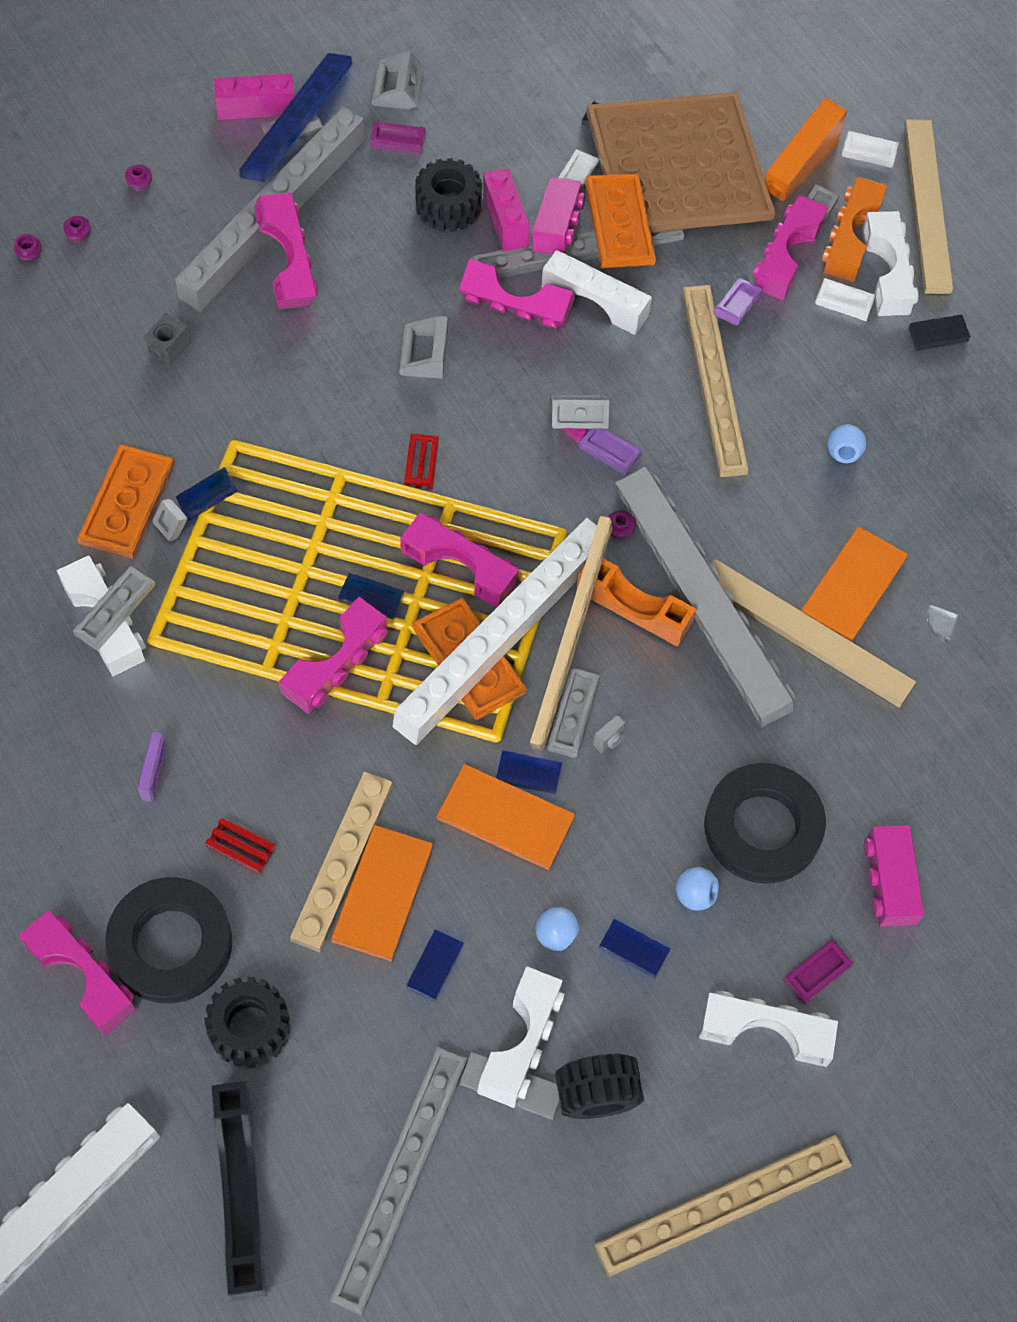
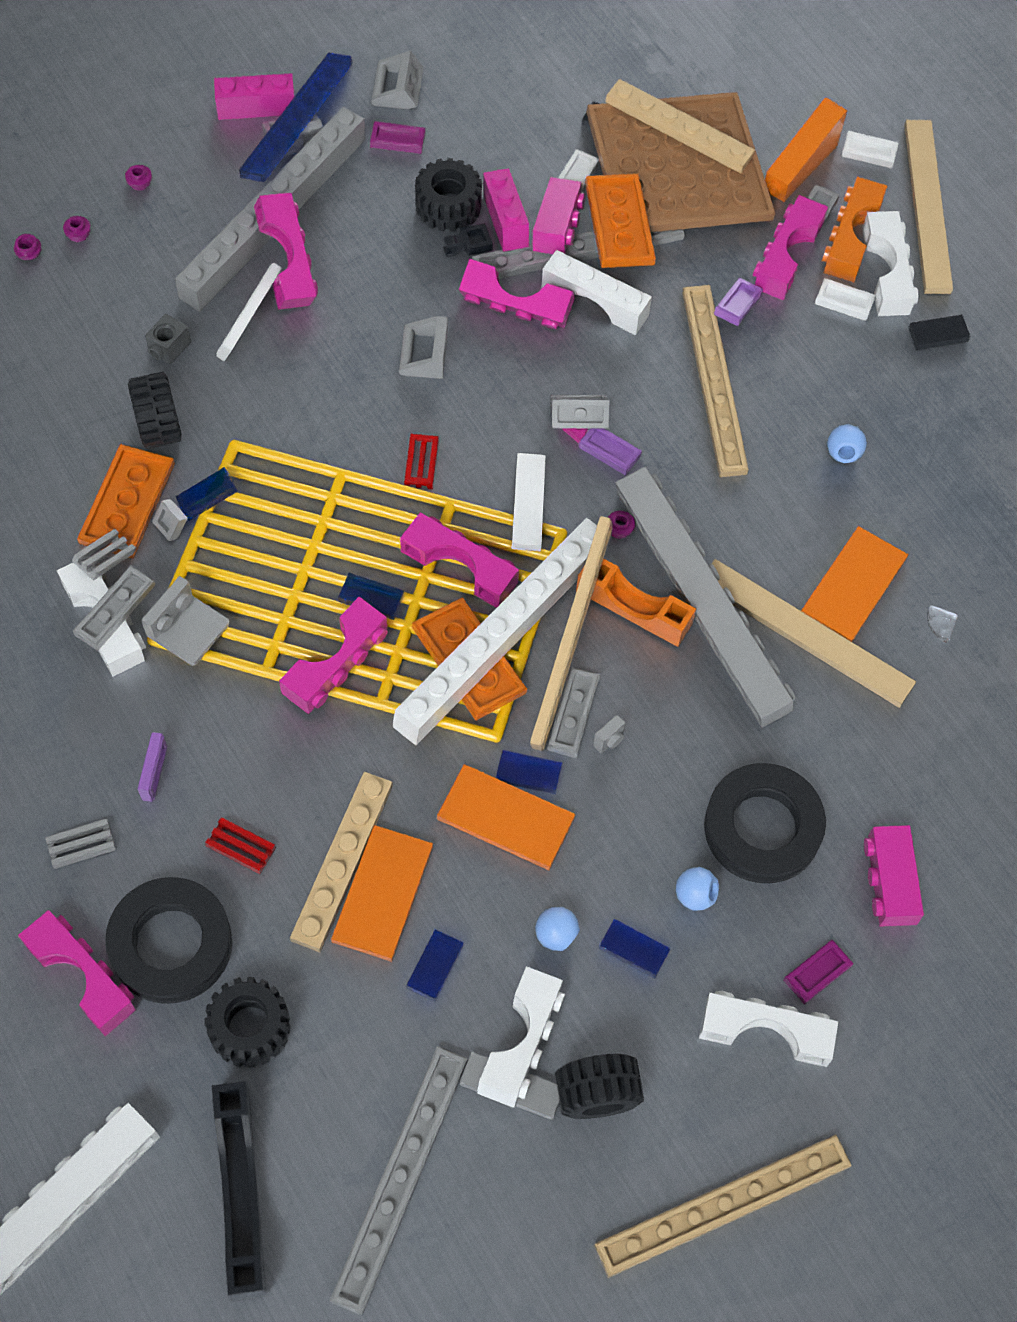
none -> light grey tile [45,818,116,869]
none -> light grey tile [72,529,136,580]
none -> black tyre [128,371,182,449]
none -> light grey bracket [141,576,230,666]
none -> white tile [216,263,281,361]
none -> black plate [443,223,493,257]
none -> white tile [511,453,546,551]
none -> tan plate [605,79,755,173]

